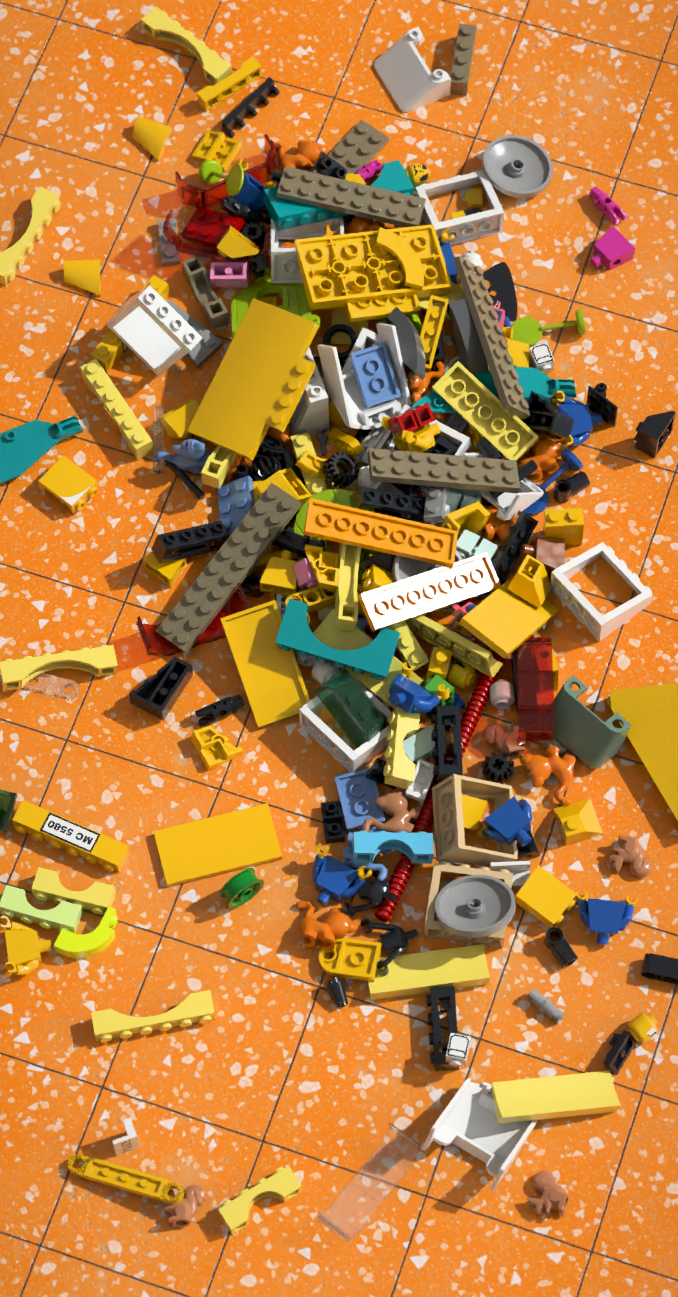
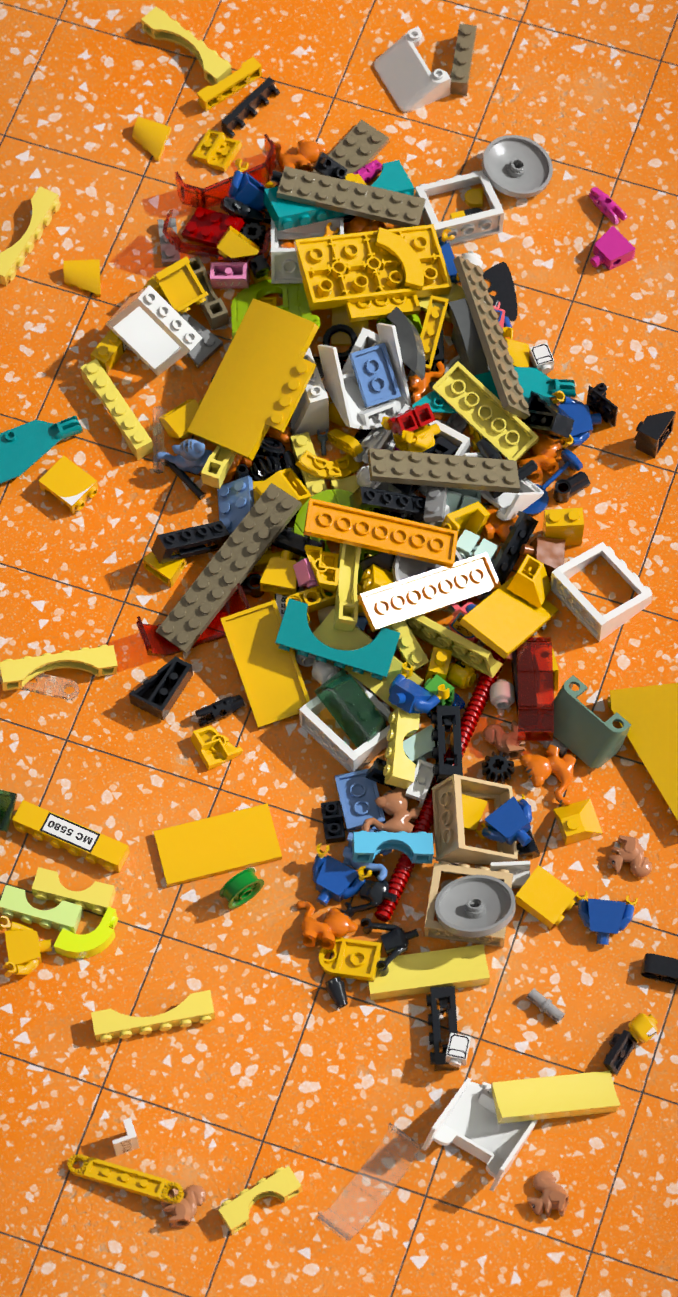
lime piece [198,159,244,196] -> none
black tyre [323,451,359,488] -> none
yellow head [405,163,431,187] -> none
lime piece [512,309,586,347] -> none
black piece [544,927,578,968] -> none
none -> yellow panel [153,256,209,314]

